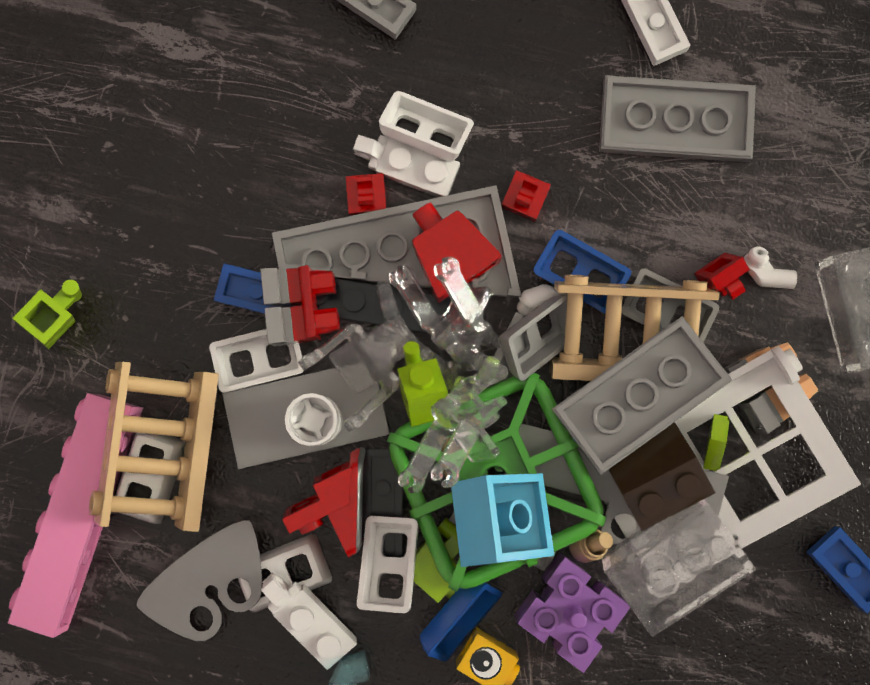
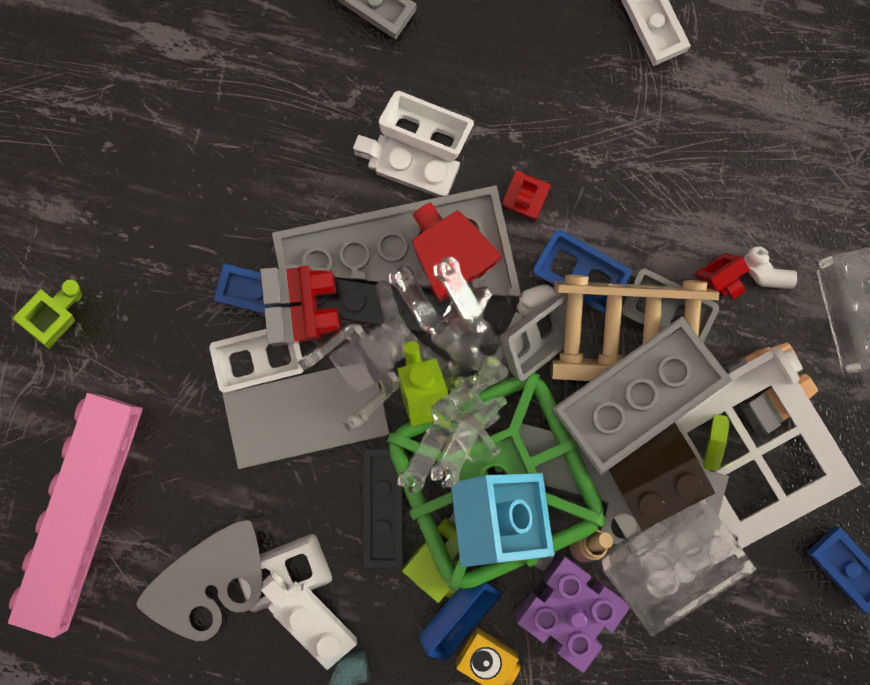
tan fence [89,362,219,532] -> none
white piece [115,433,185,524] -> none
red piece [282,447,366,558] -> none
white wheel [285,393,343,446] -> none
red tile [346,173,387,216] -> none
white piece [357,516,419,613] -> none
light grey tile [599,75,756,162] -> none

